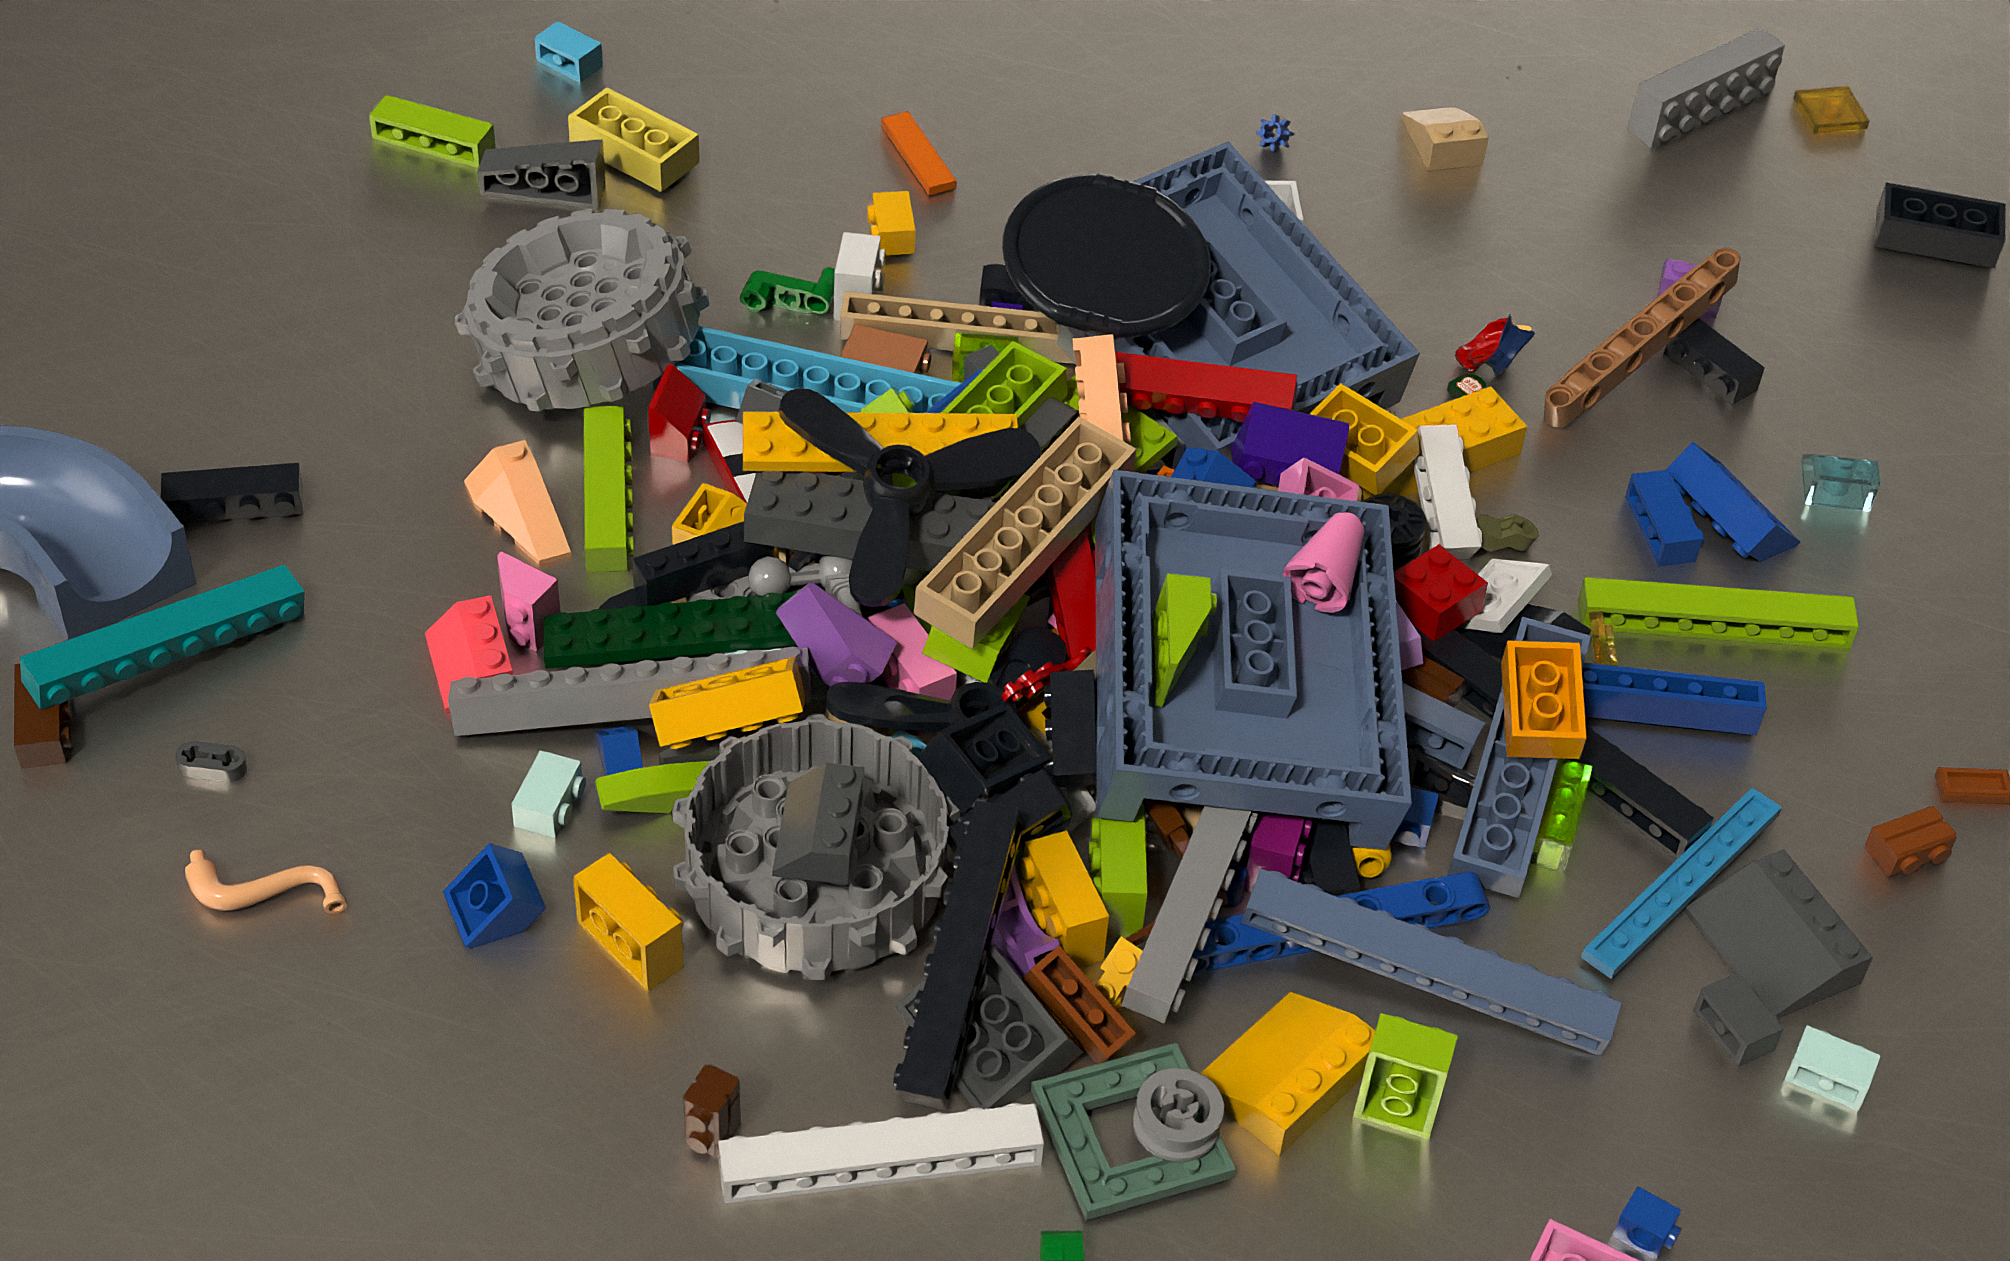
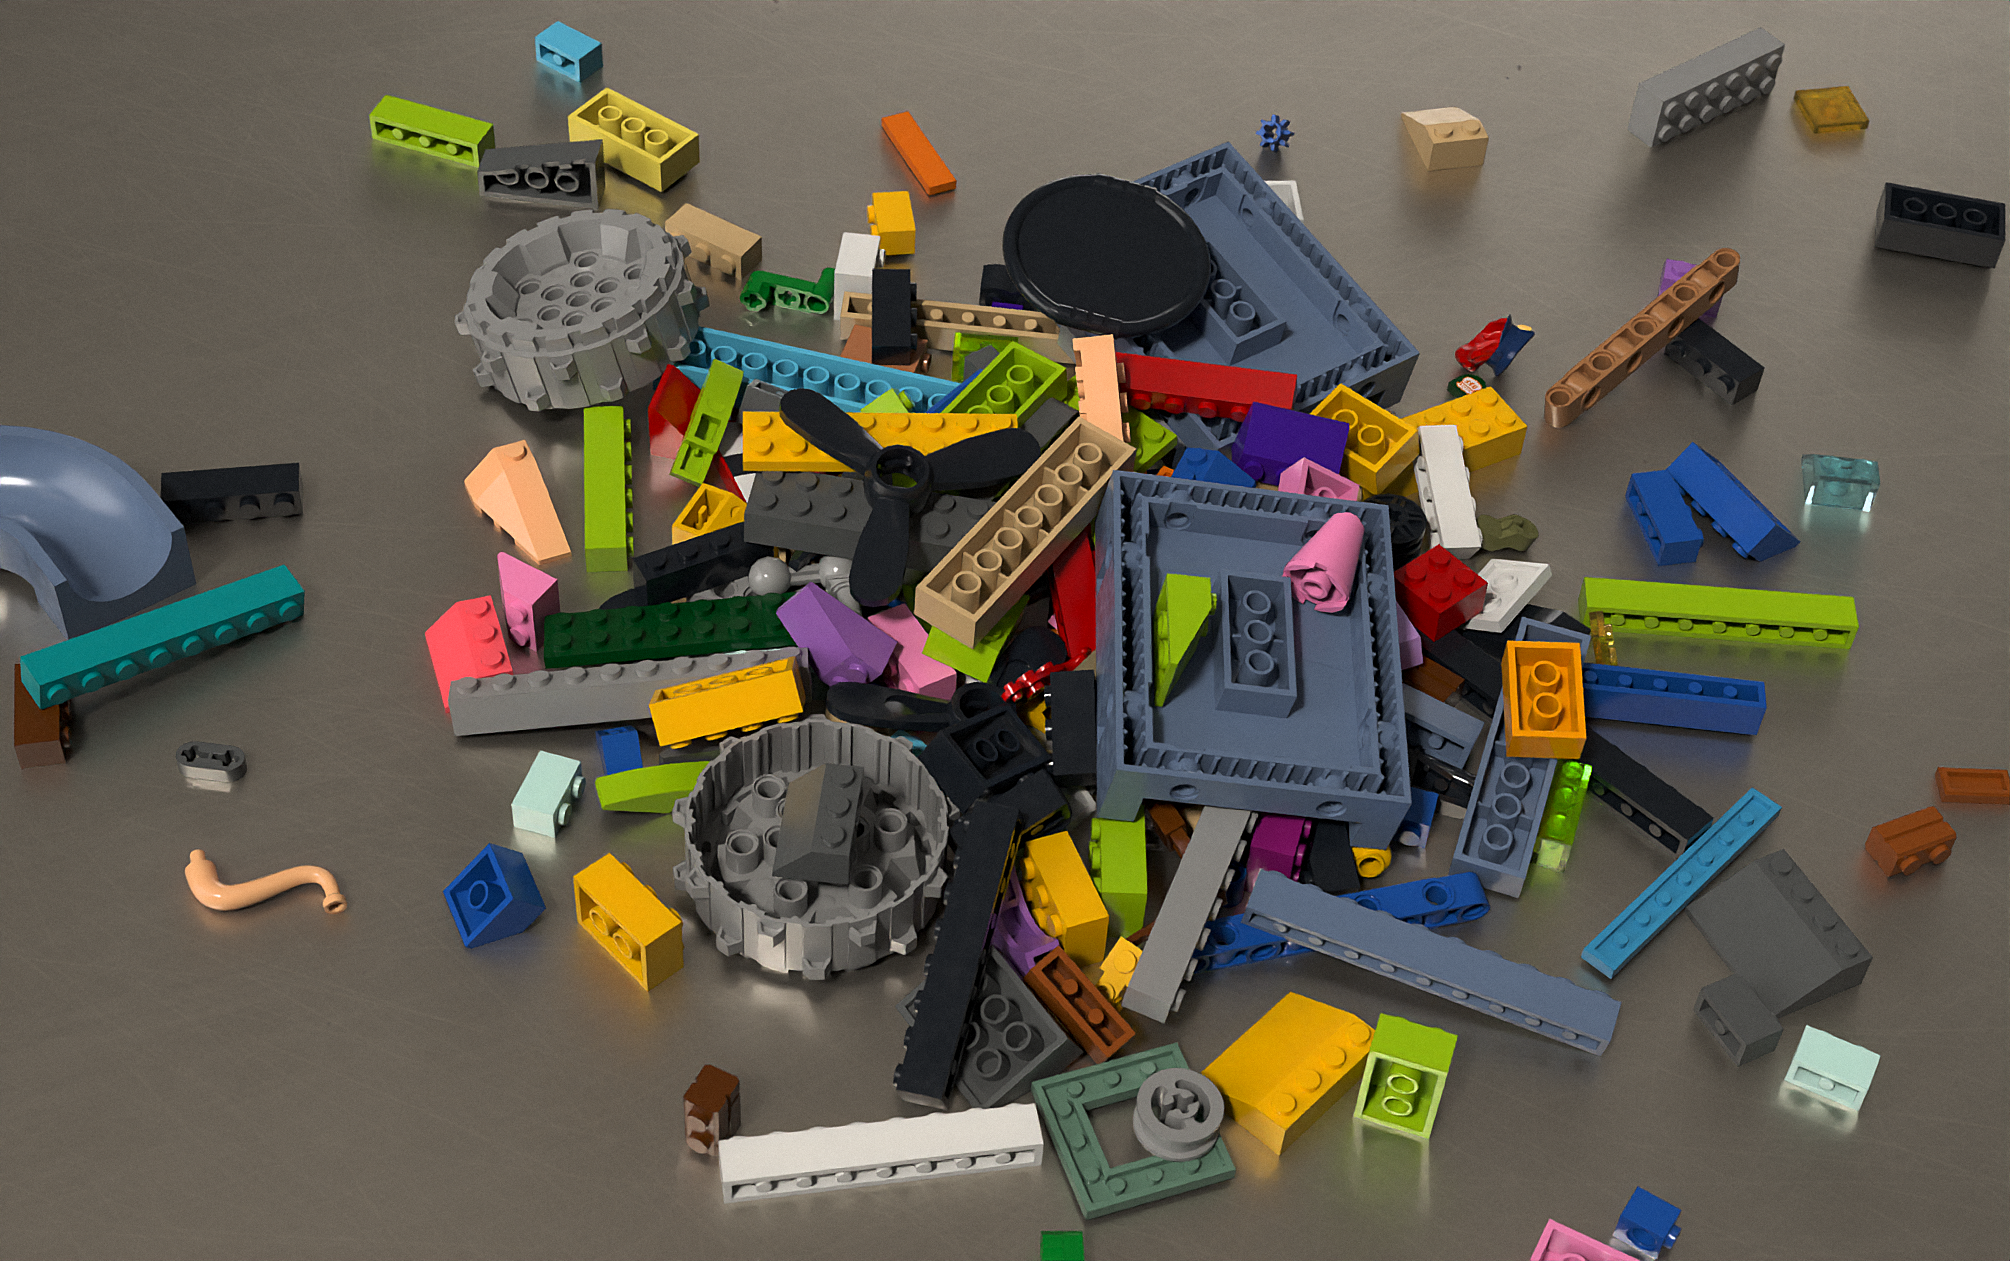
none -> tan brick [665,203,762,280]
none -> lime slope [669,359,744,487]
none -> black brick [872,269,917,365]

